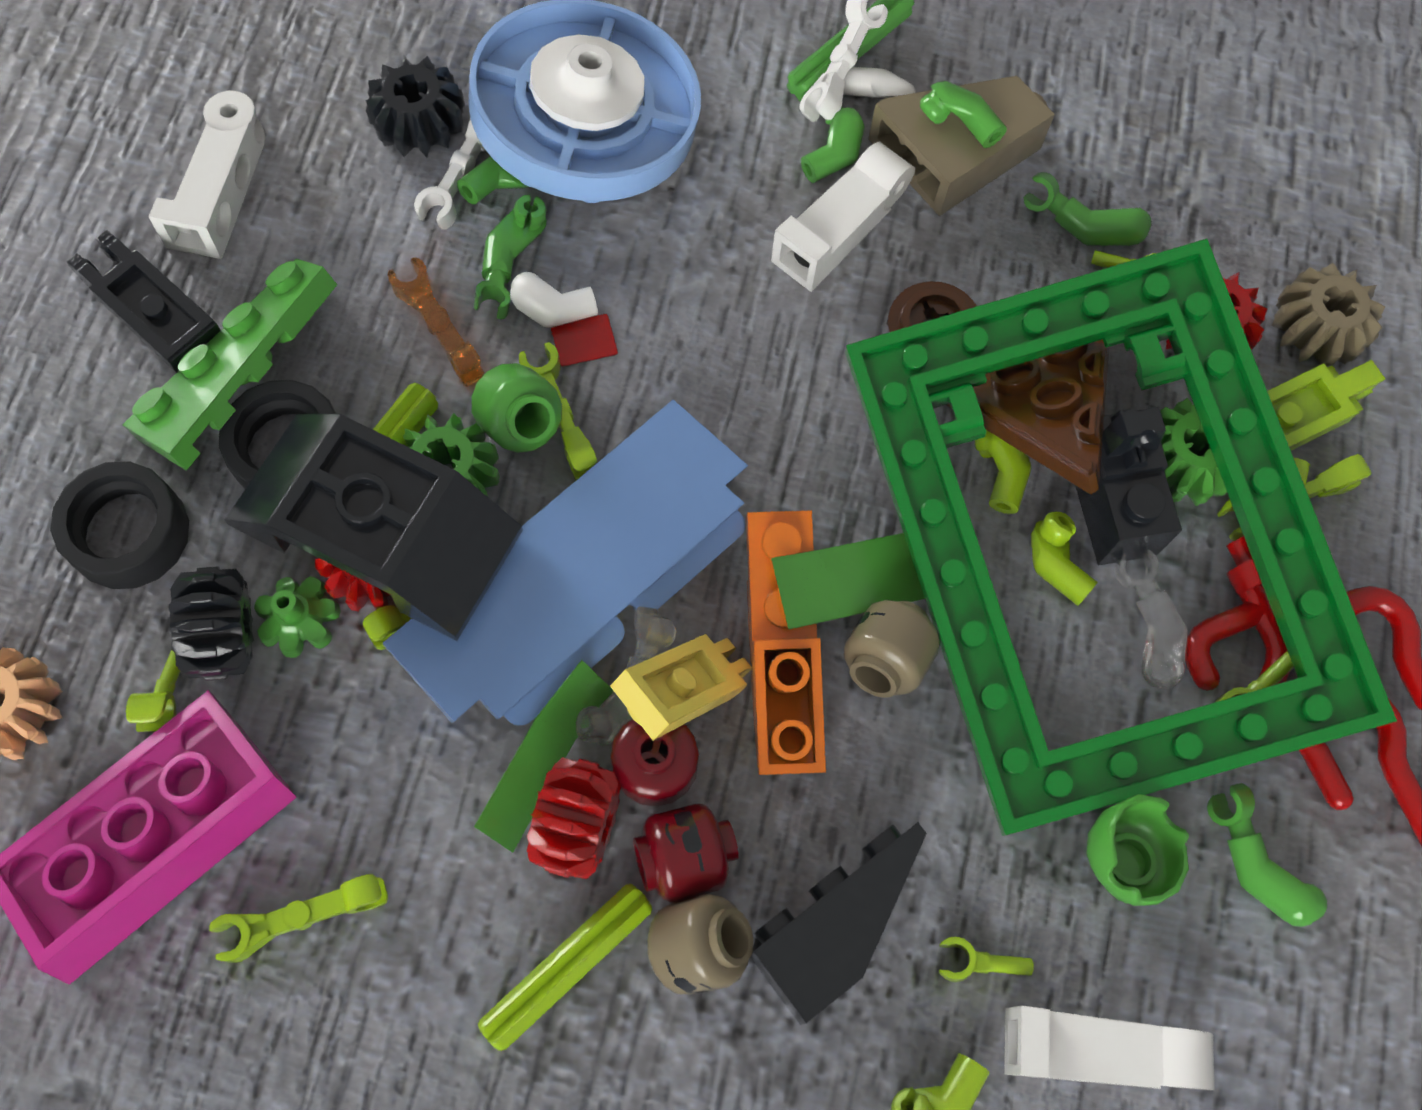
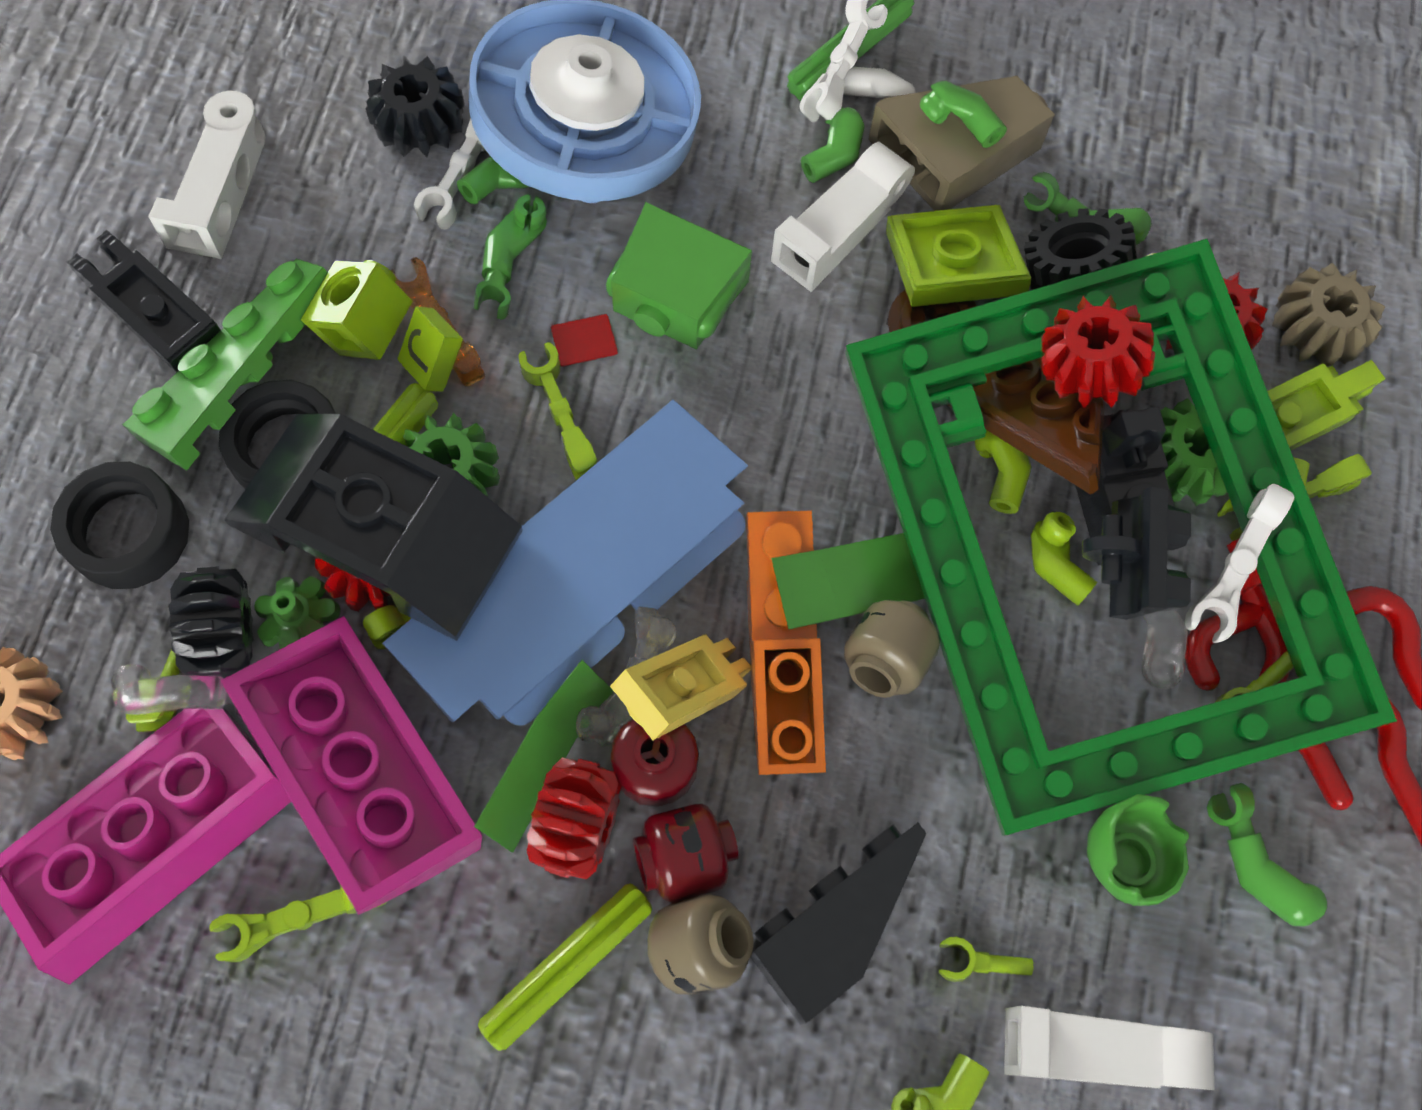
bright green head [471,363,562,453] -> none
white arm [510,272,598,328] -> none
none -> clear arm [111,664,241,717]
none -> dark pink slope [221,616,482,915]
none -> lime brick [301,260,413,360]
none -> lime tile [397,306,463,392]
none -> bright green torso [606,202,752,350]
none -> lime tile [886,205,1031,307]
none -> black tyre [1024,208,1137,291]
none -> red gear [1042,295,1155,409]
none -> black hips [1082,487,1191,620]
none -> white piece [1185,484,1294,643]

